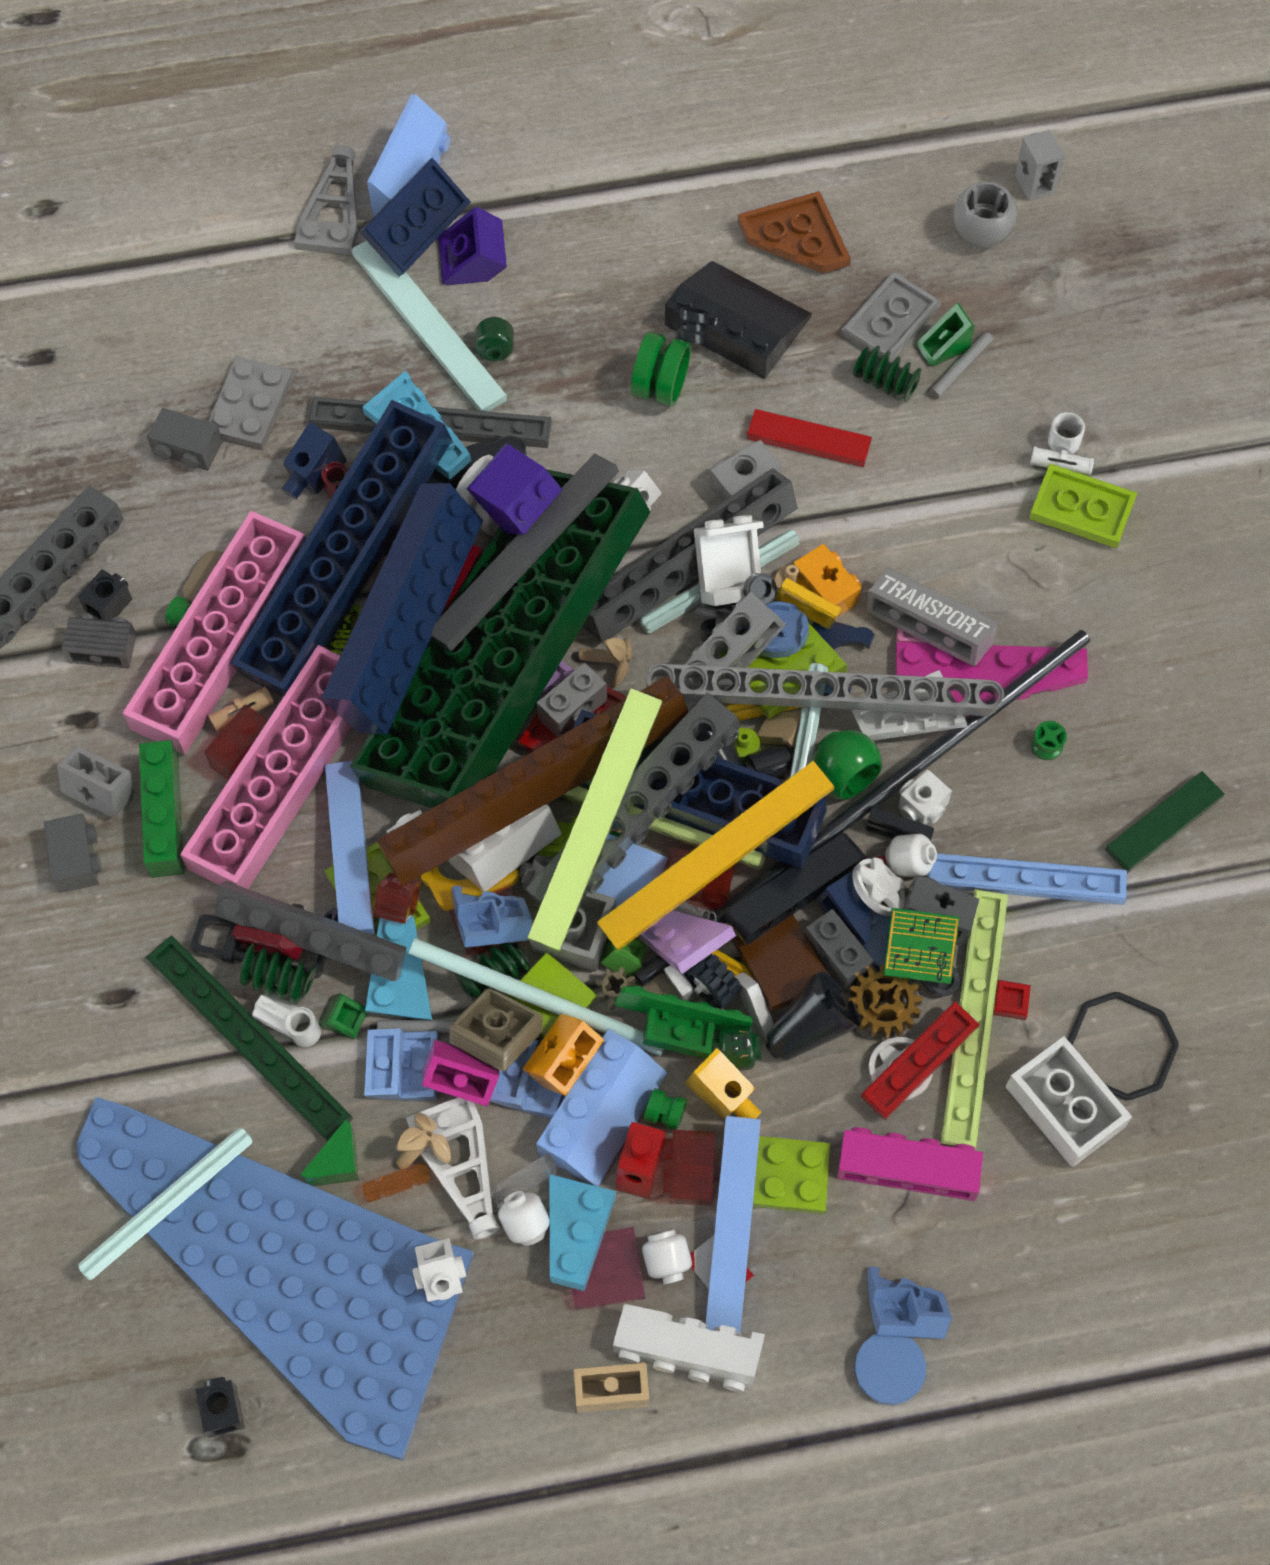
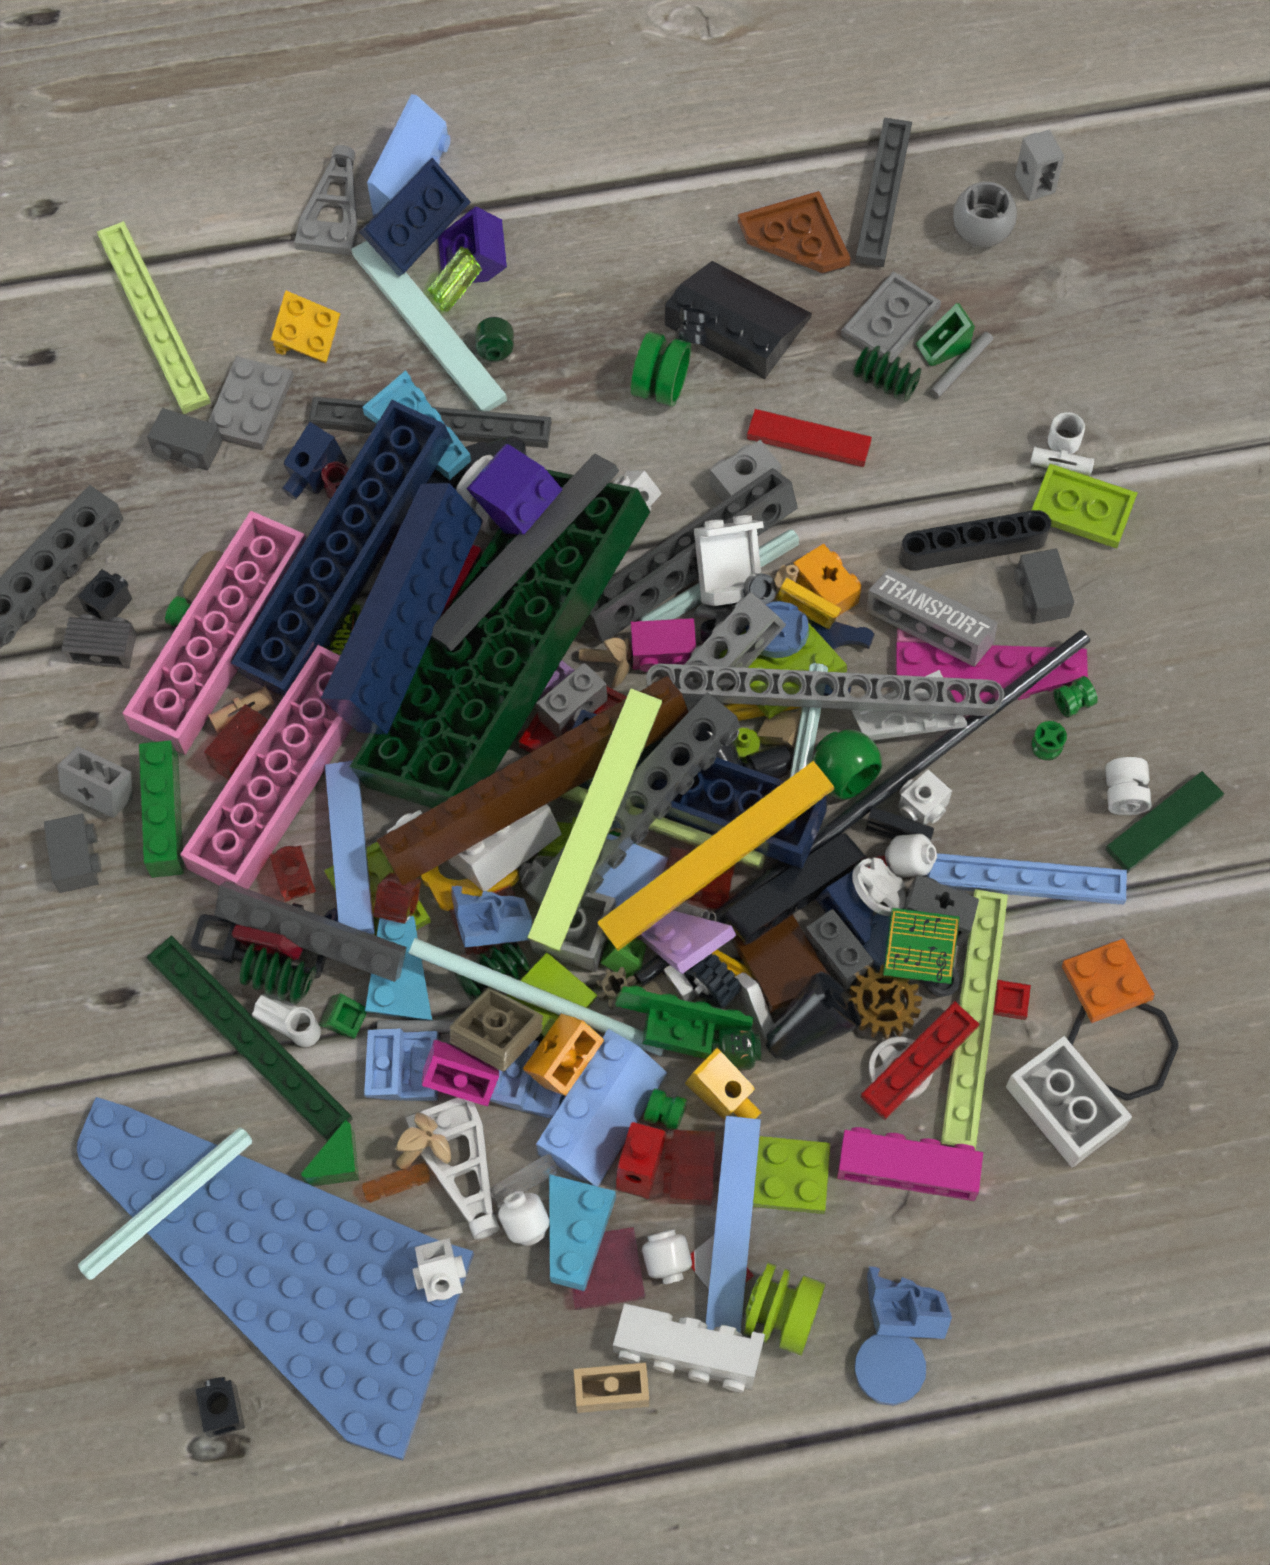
none -> yellowish green tile [97,221,211,414]
none -> clear red brick [269,845,316,902]
none -> yellow hinge [270,290,341,363]
none -> clear neon green tile [428,247,482,312]
none -> dark pink brick [631,618,696,672]
none -> lime wheel [744,1262,826,1356]
none -> dark grey plate [855,117,912,267]
none -> black beam [899,510,1051,571]
none -> dark grey brick [1014,548,1074,624]
none -> green wheel [1053,676,1098,718]
none -> orange plate [1062,938,1155,1023]
none -> white wheel [1105,757,1152,816]

